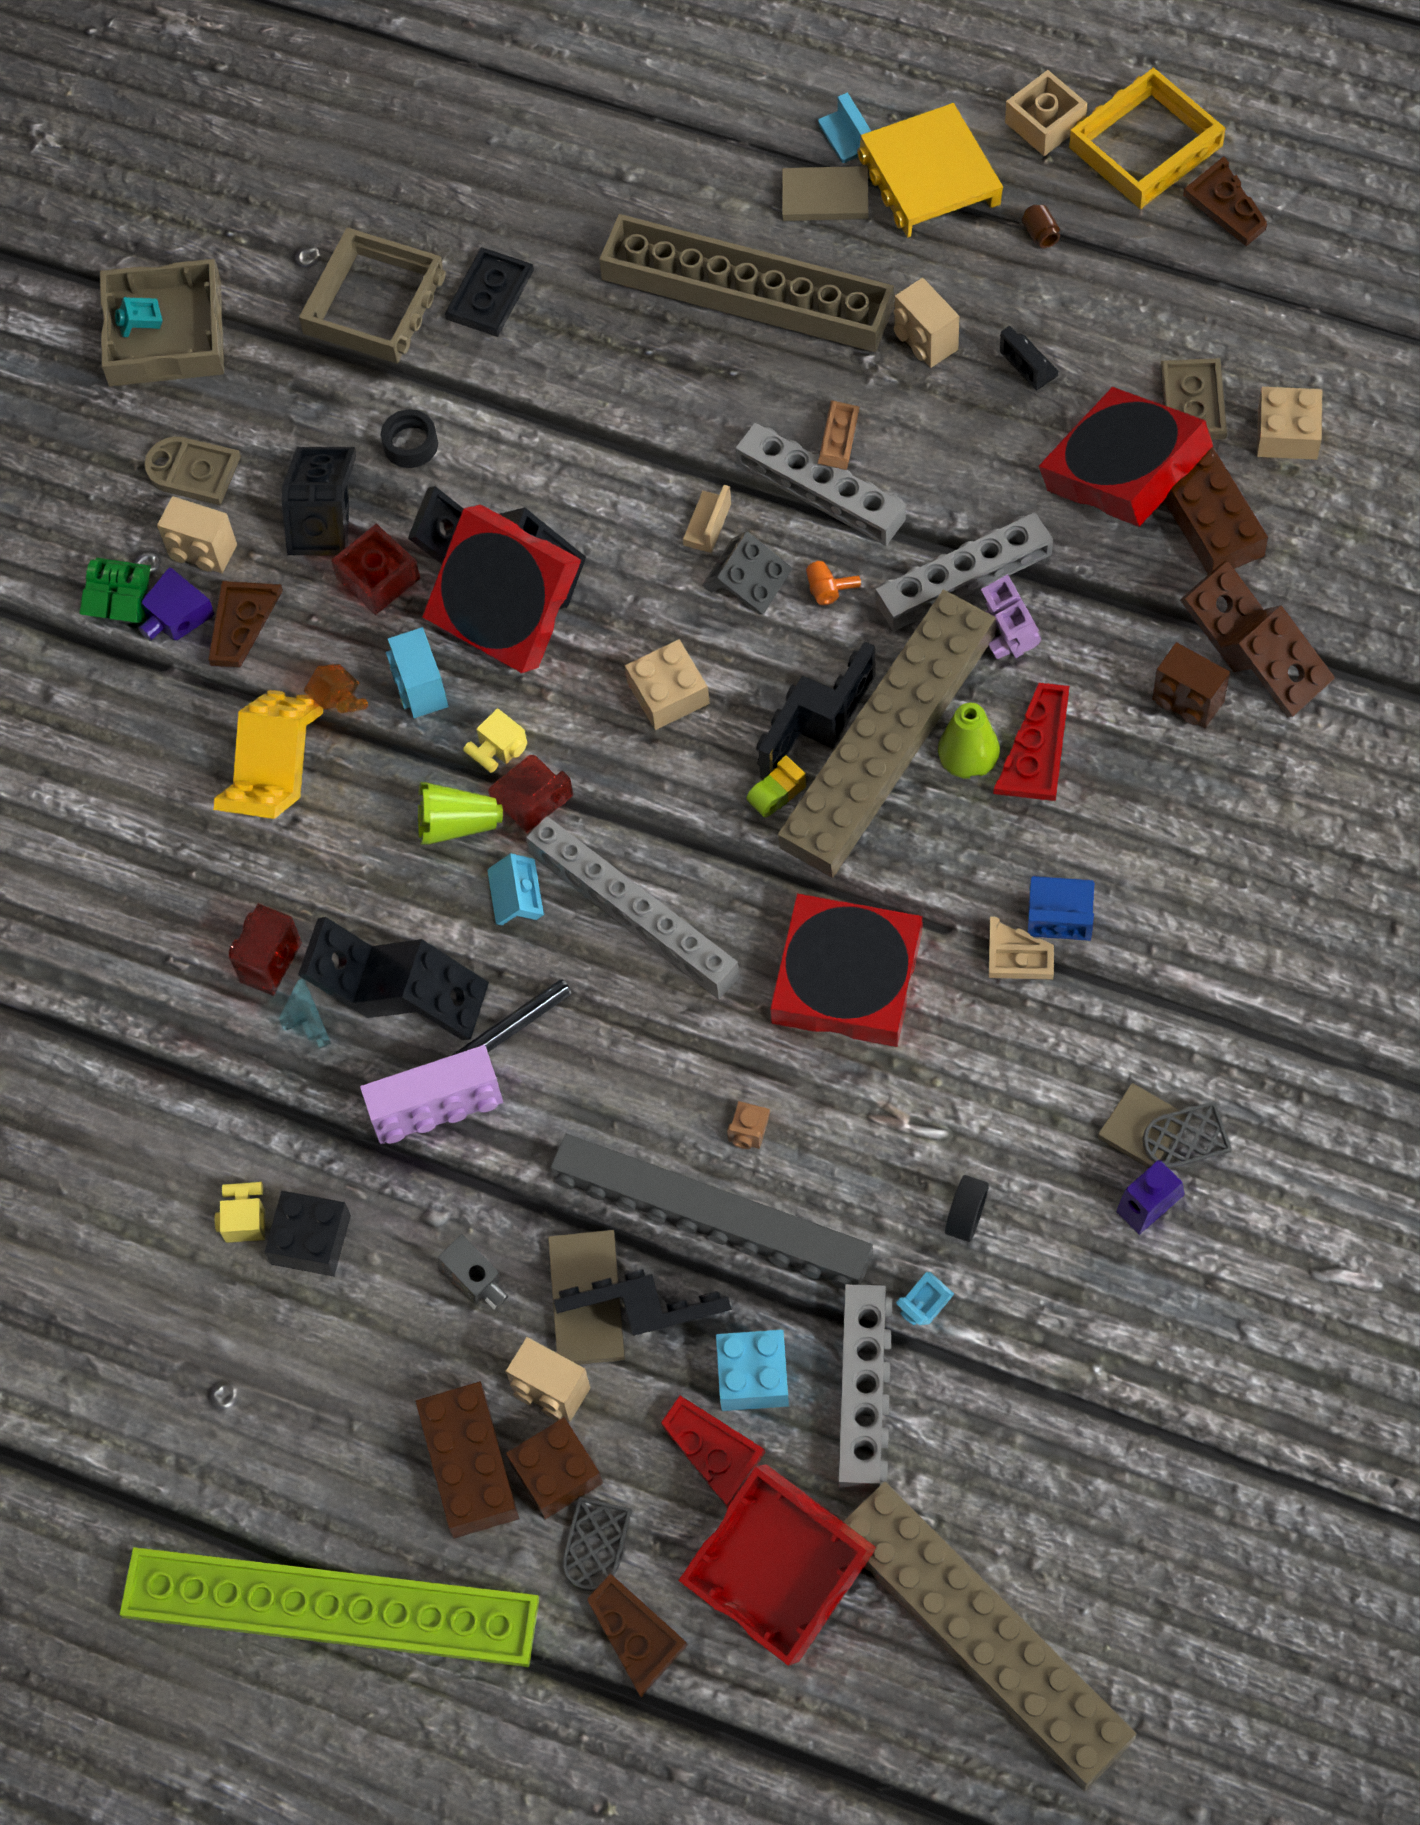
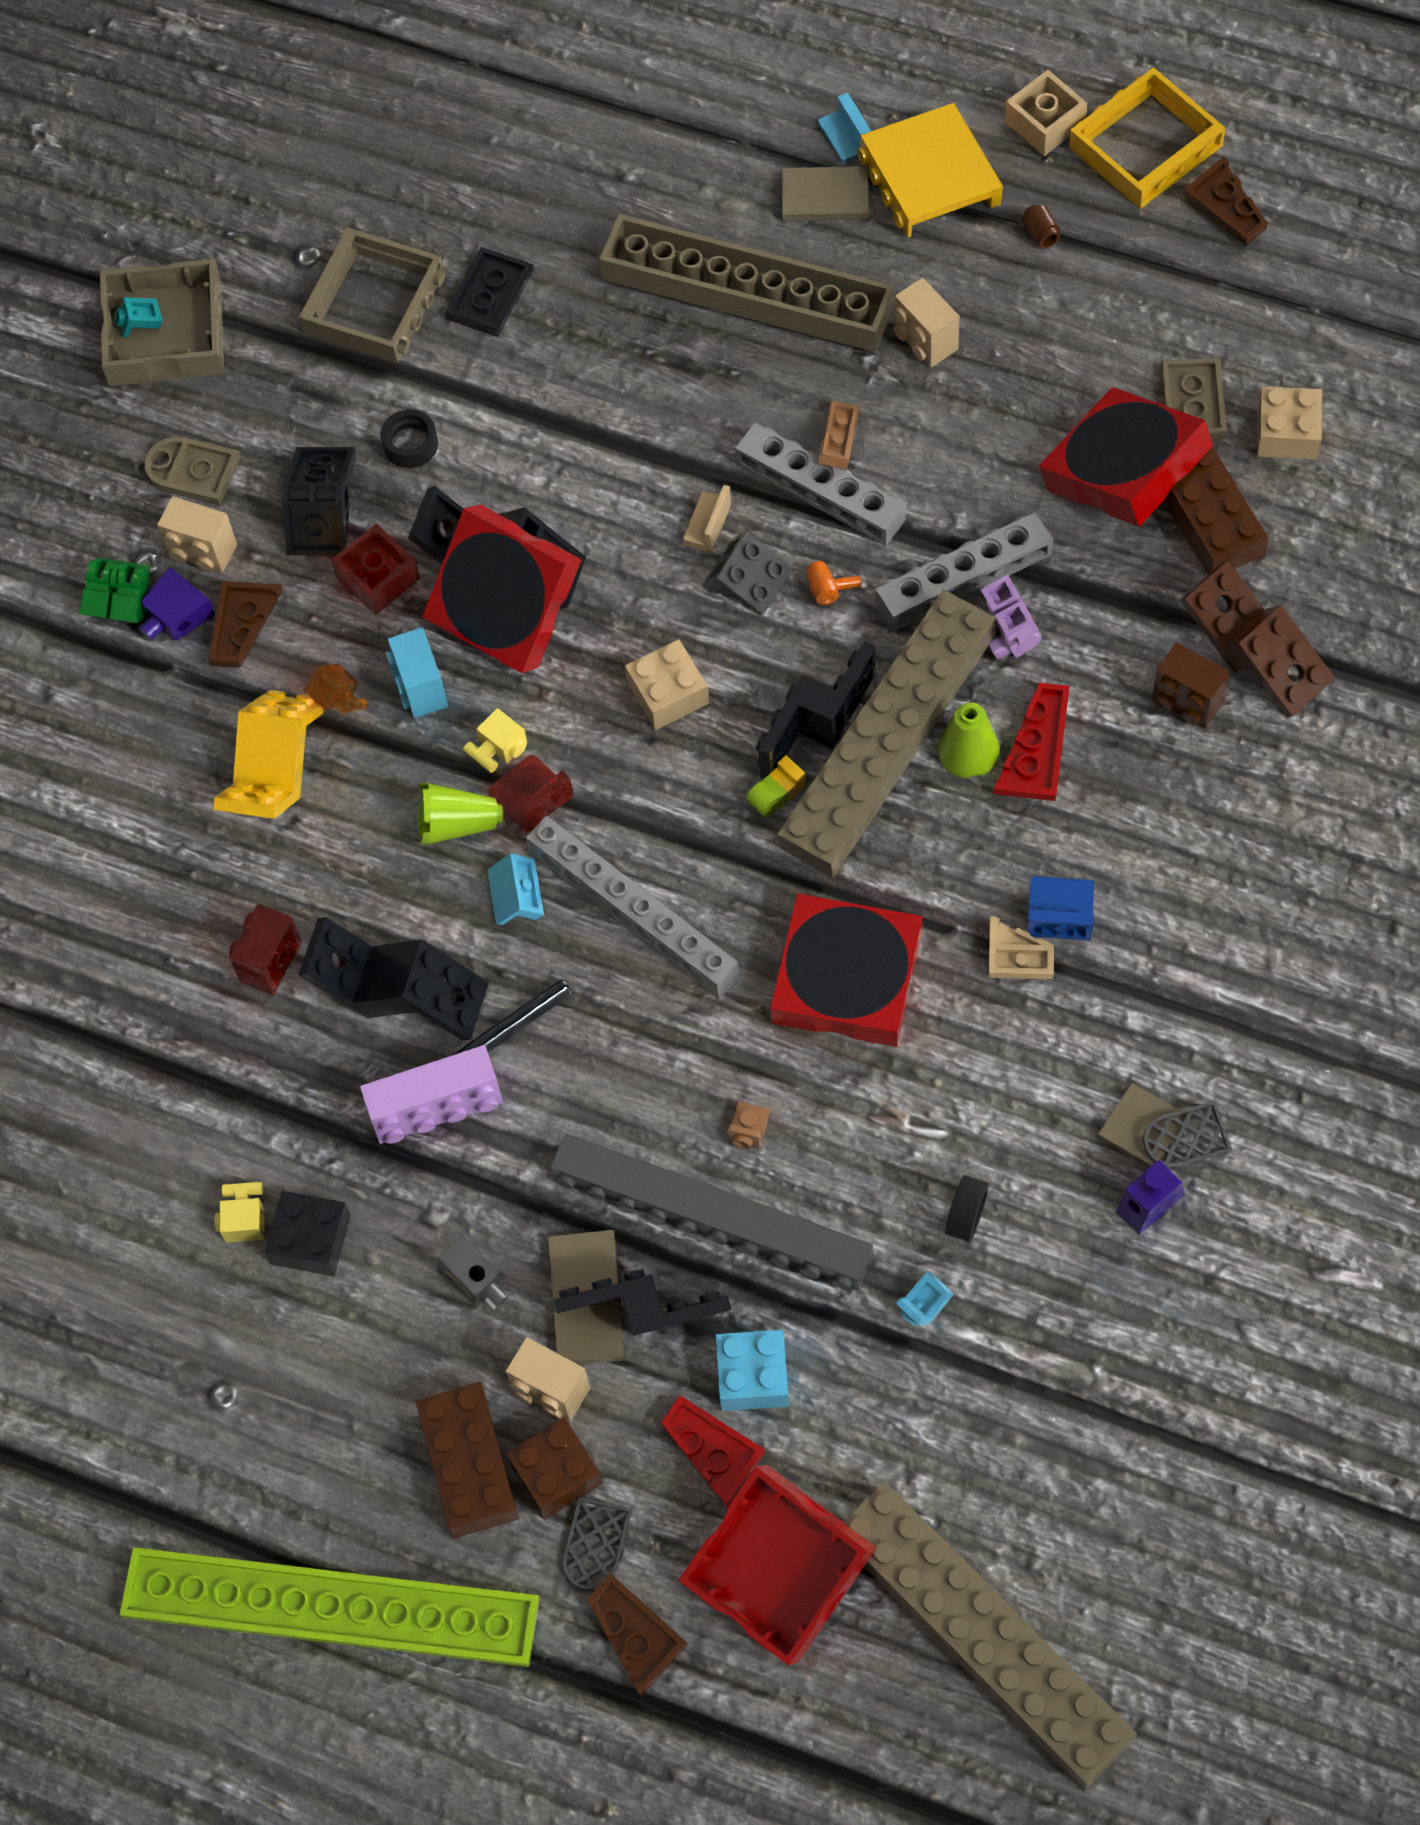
clear light blue slope [279,978,331,1049] -> none
light grey brick [839,1284,892,1492] -> none
black bracket [1000,326,1059,391] -> none

